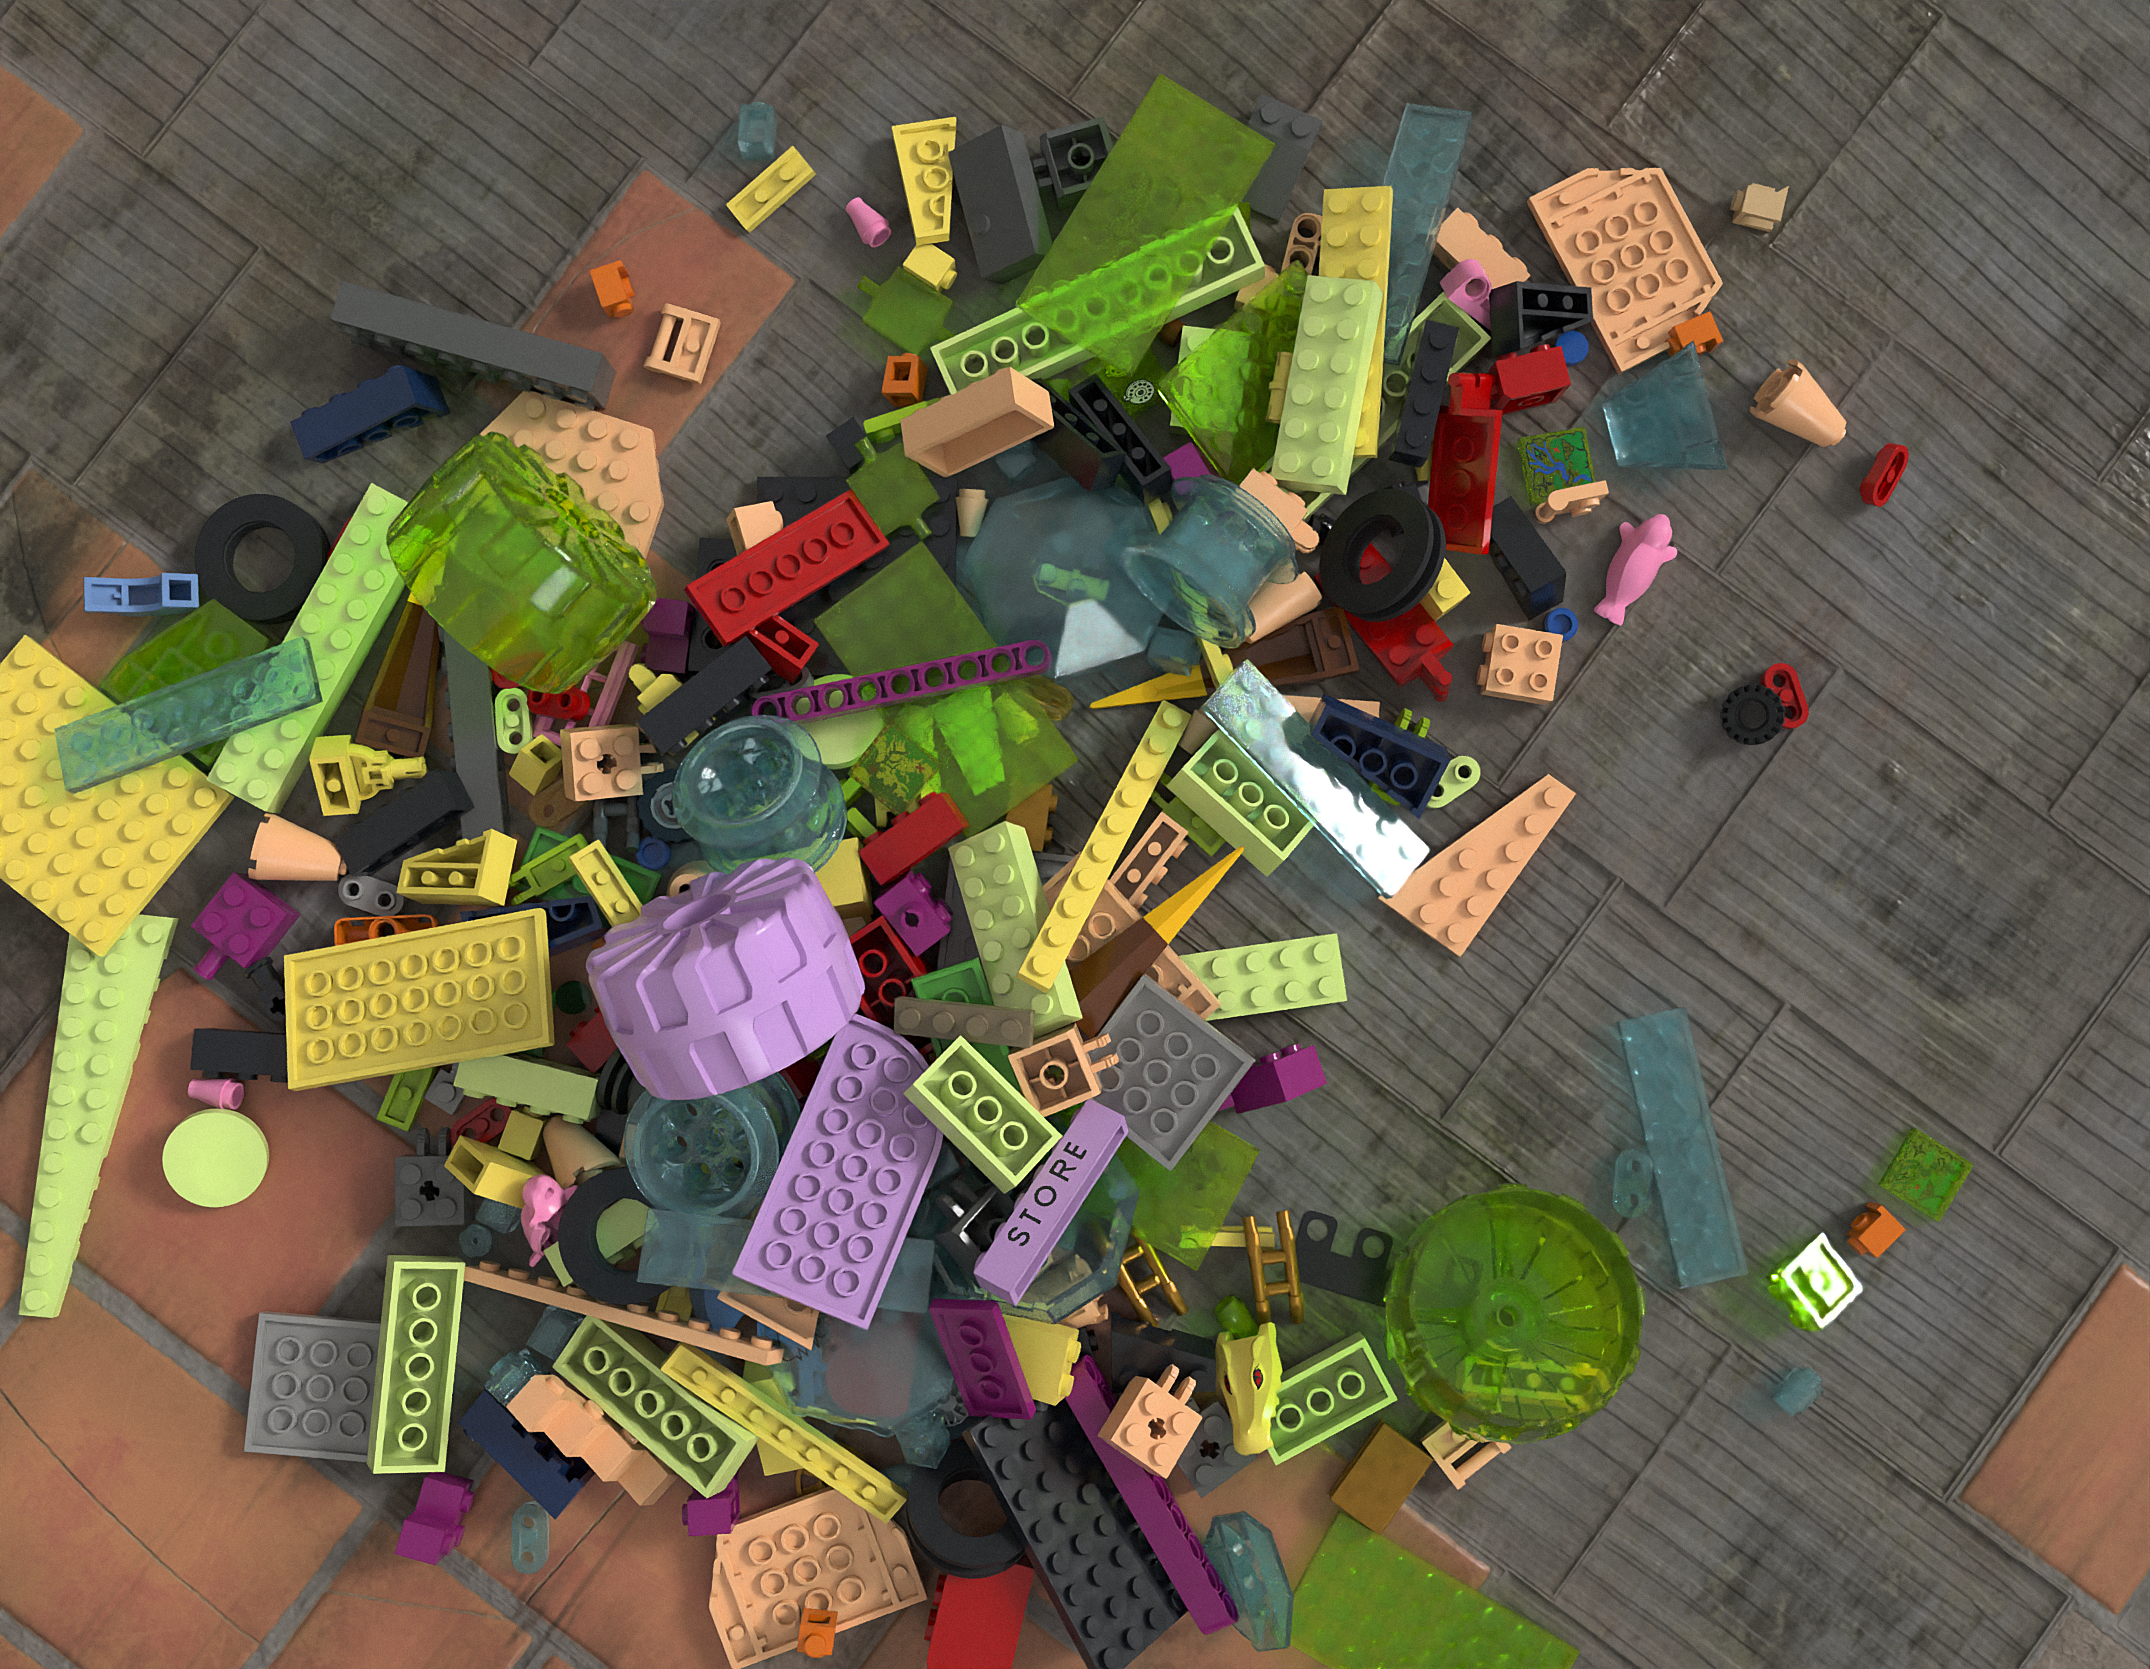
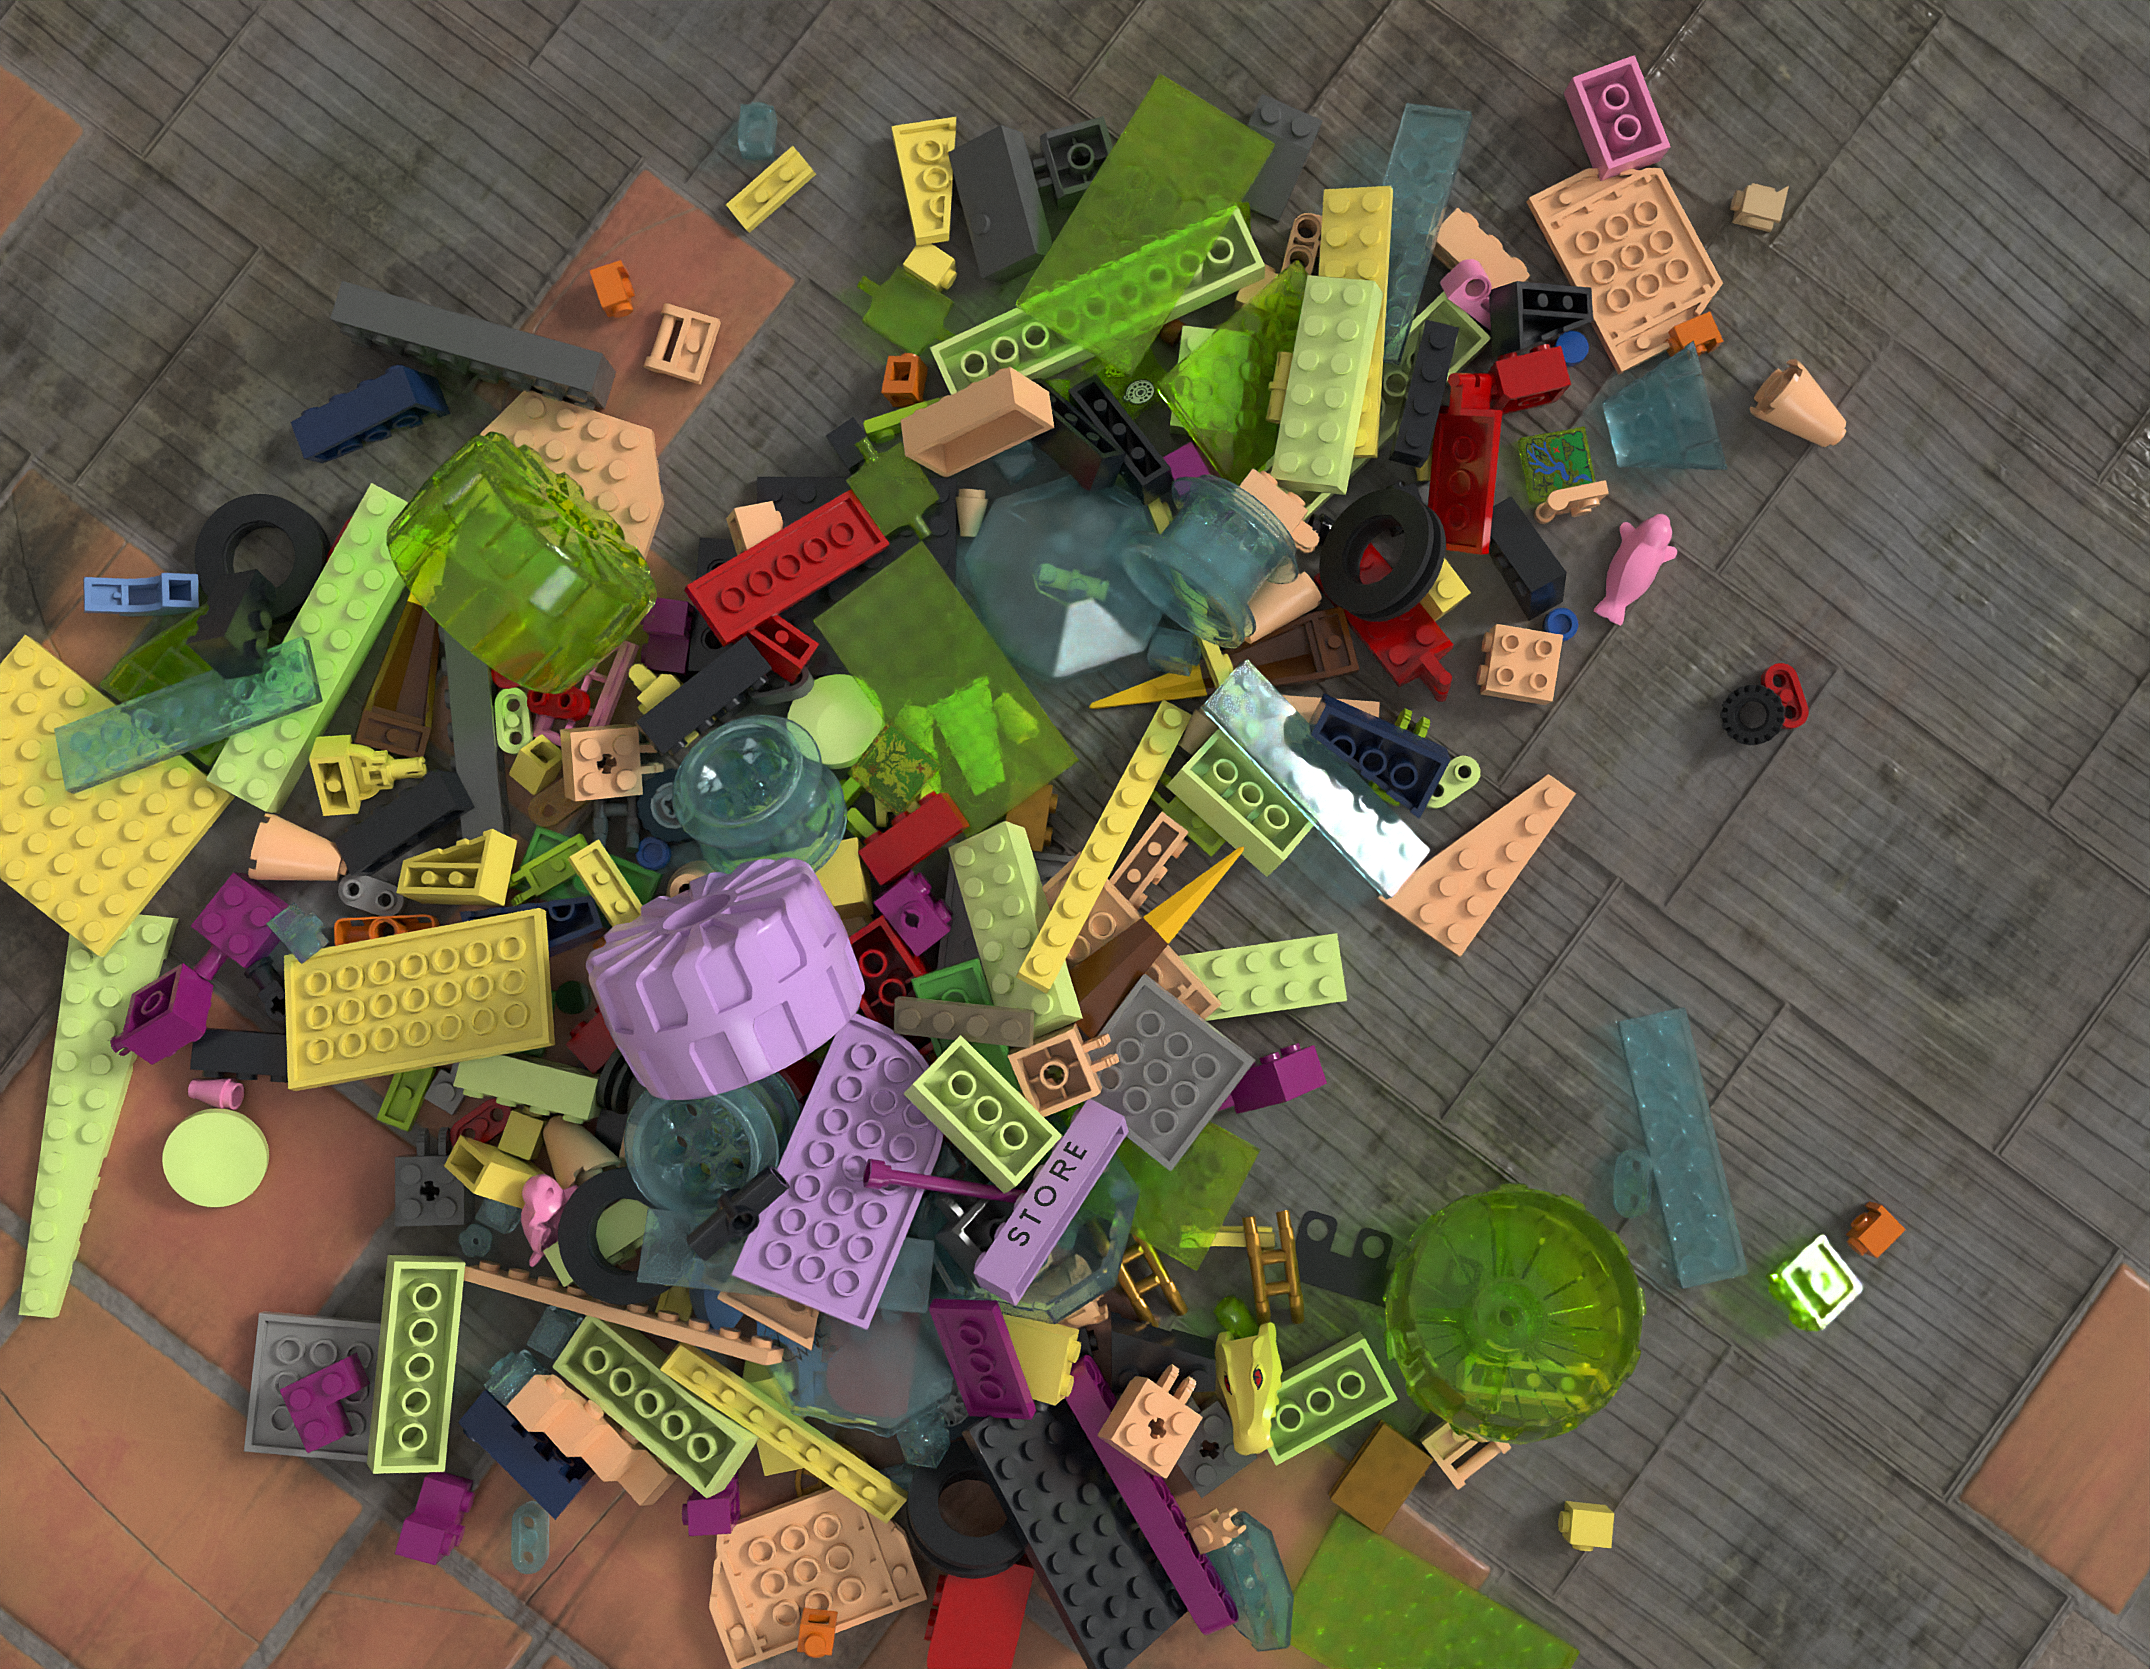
magenta beam [751,640,1053,730] -> none
bright pink cone [845,197,891,248] -> none
clear yellow plate [1009,675,1074,721] -> none
clear light blue brick [1771,1366,1824,1418] -> none
red plate [1860,443,1909,507] -> none
clear neon green tile [1877,1128,1974,1222] -> none
none -> magenta brick [110,963,214,1065]
none -> black wedge [186,569,276,680]
none -> clear light blue brick [266,902,329,964]
none -> magenta brick [279,1352,370,1454]
none -> black piece [686,1164,790,1261]
none -> magenta piece [863,1159,1027,1203]
none -> light nougat plate [1185,1507,1247,1555]
none -> light yellow brick [1558,1501,1614,1551]
none -> bright pink brick [1564,55,1671,181]

